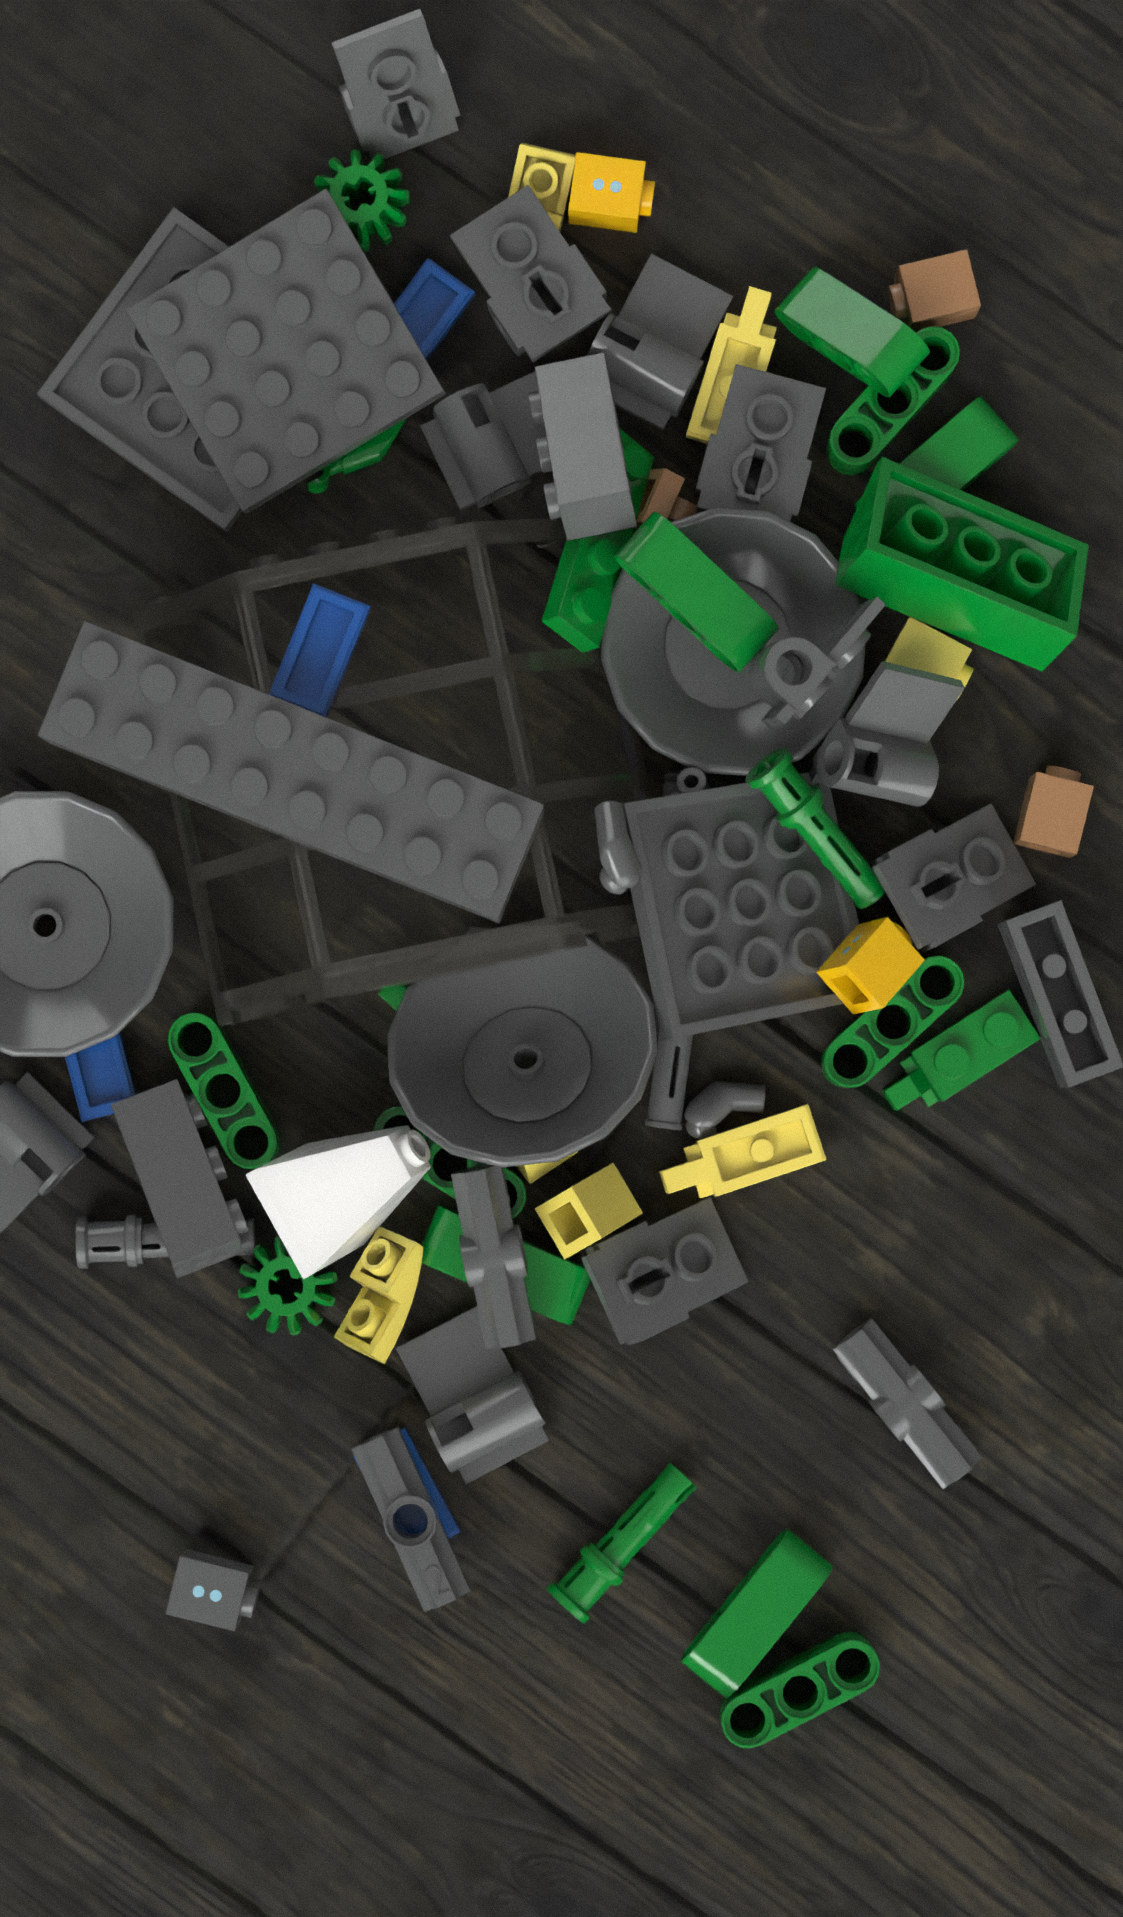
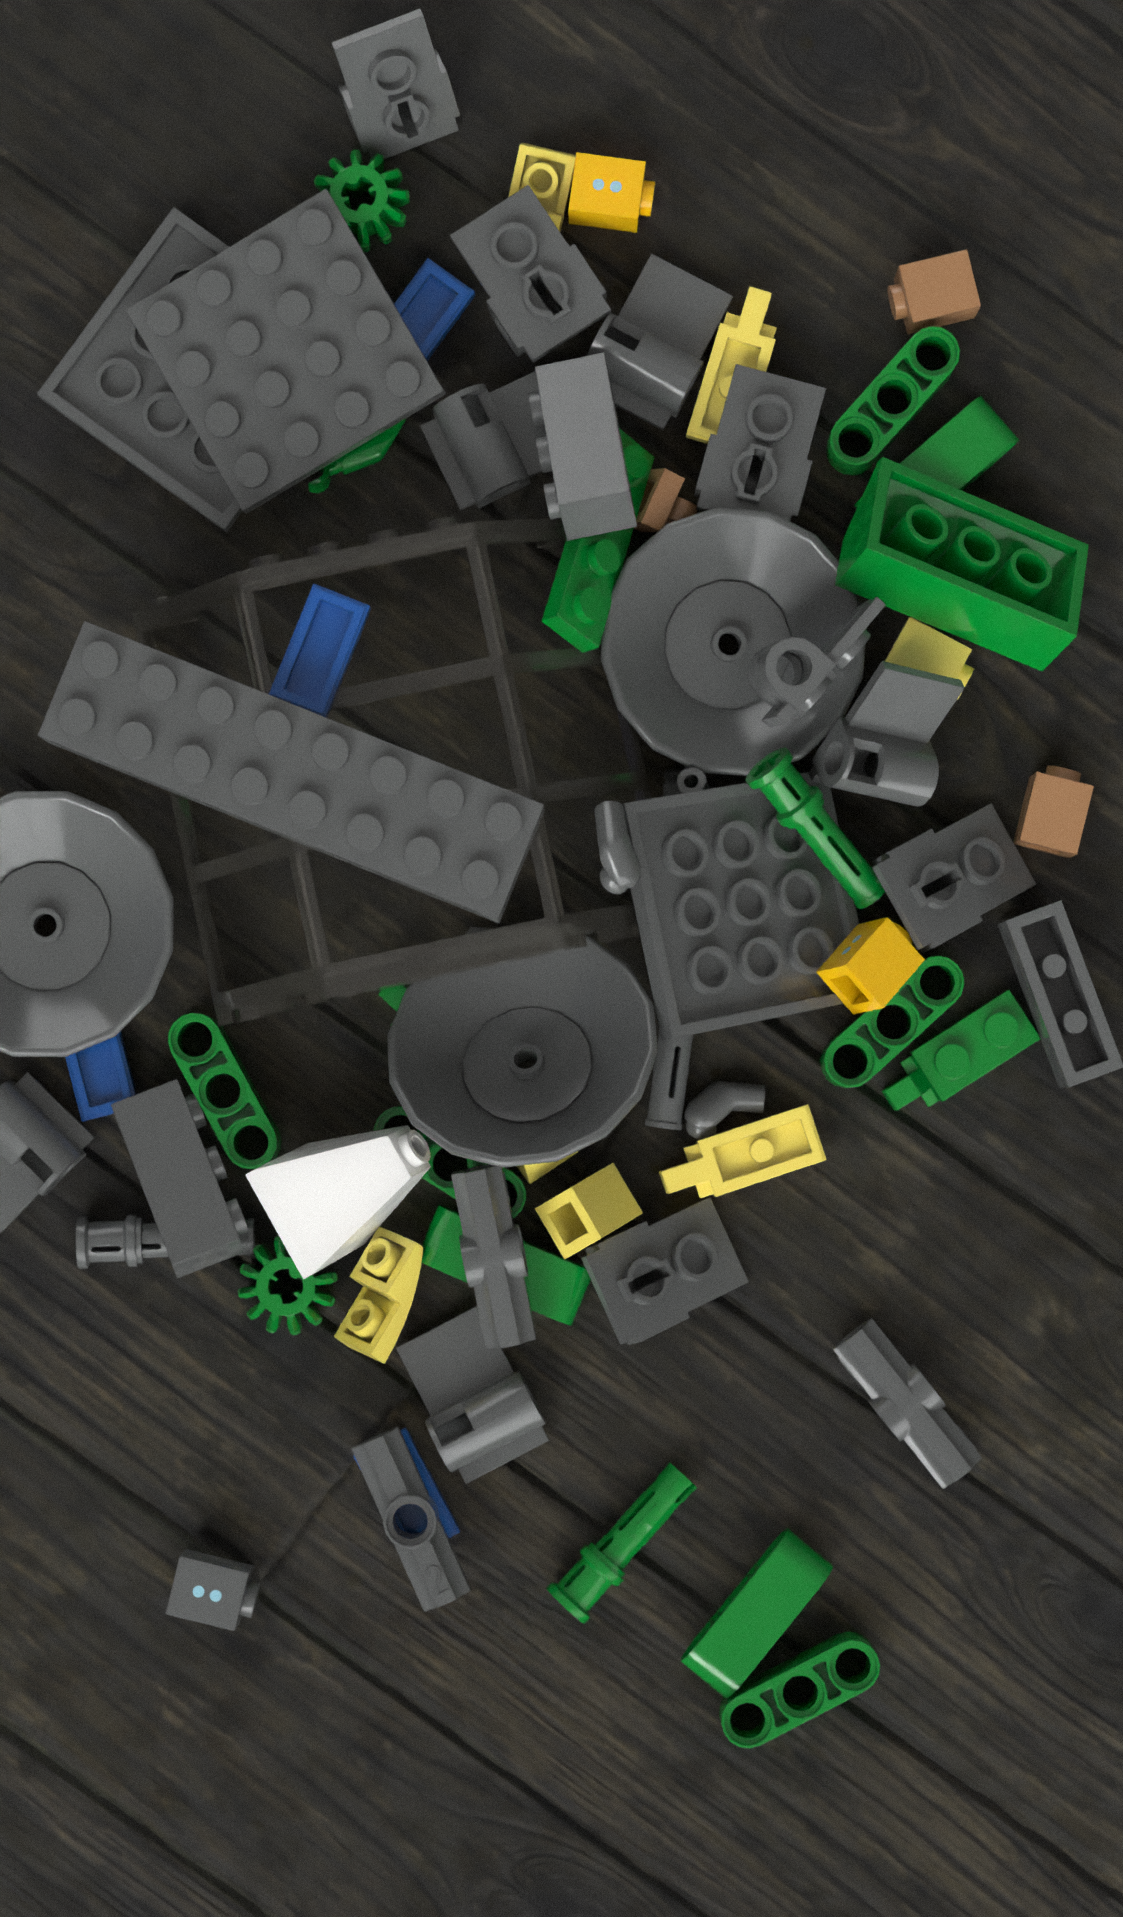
green beam [613,512,779,673] -> none
green beam [774,267,930,397] -> none

